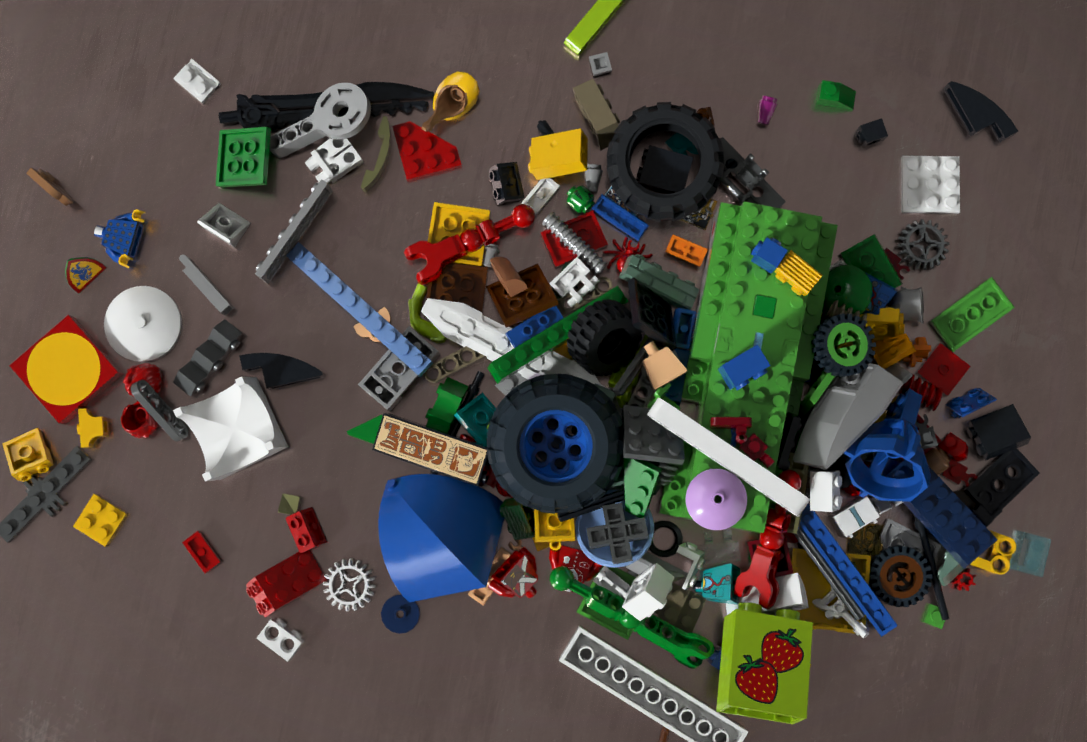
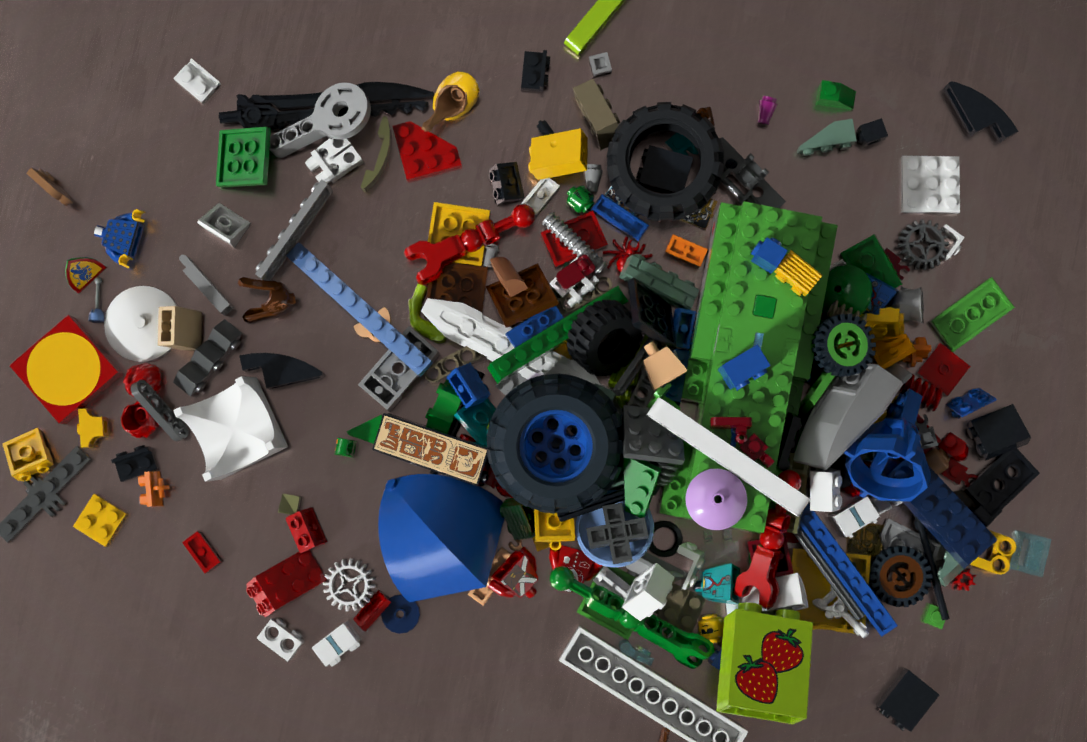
none -> hinge [88,277,104,323]
none -> black bracket [111,445,159,482]
none -> orange hips [138,471,170,507]
none -> tan brick [158,306,202,350]
none -> reddish brown piece [238,277,296,322]
none -> white container [312,621,362,667]
none -> green leg [335,438,357,458]
none -> red plate [353,590,391,632]
none -> blue brick [447,363,491,409]
none -> black bracket [521,50,550,92]
none -> dark red piece [556,254,595,290]
none -> clear light blue plate [618,639,654,666]
none -> yellow head [698,613,724,643]
none -> sand green slope [797,119,857,156]
none -> black brick [876,668,939,732]
none -> white bracket [940,224,965,261]

